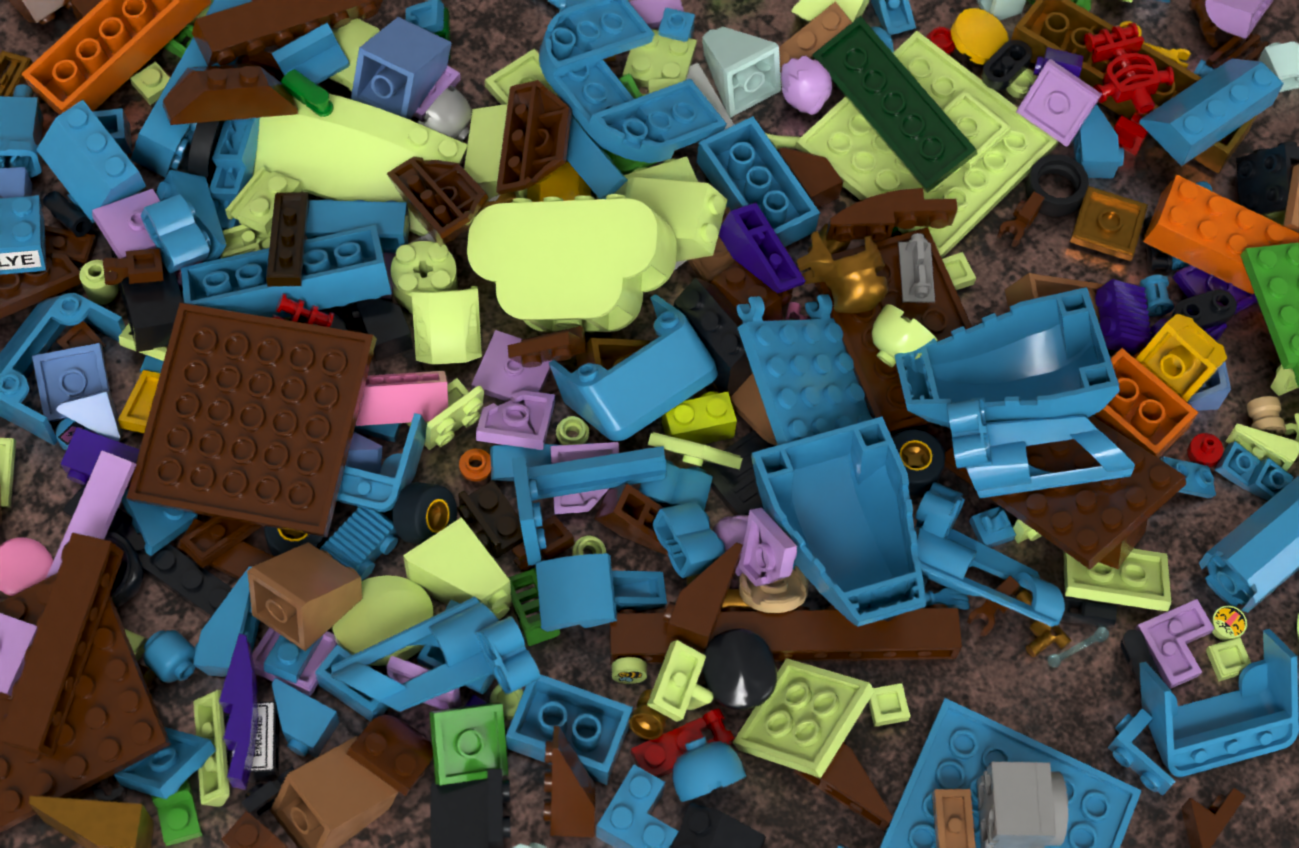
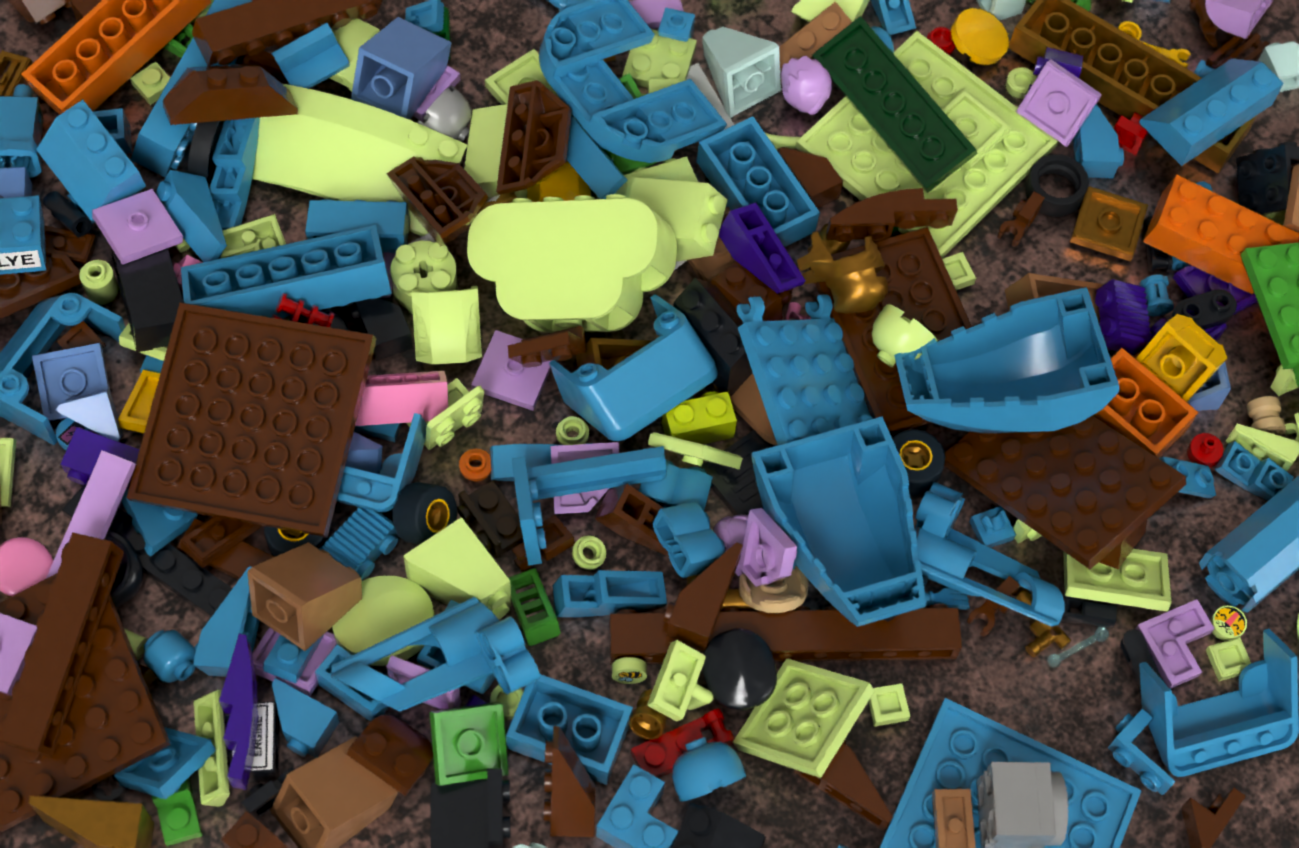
reddish brown plate [103,248,163,285] -> none
dark azure brick [141,194,211,273] -> none
yellowish green plate [225,166,302,234] -> none
dark brown tile [266,192,309,287] -> none
green bar [281,69,334,117] -> none
lavender plate [476,390,555,450] -> none
dark azure slope [536,554,617,632] -> none
light grey hinge [898,233,935,303] -> none
dark azure panel [947,398,1135,498] -> none
black plate [982,40,1032,90] -> none
red piece [1084,22,1174,114] -> none

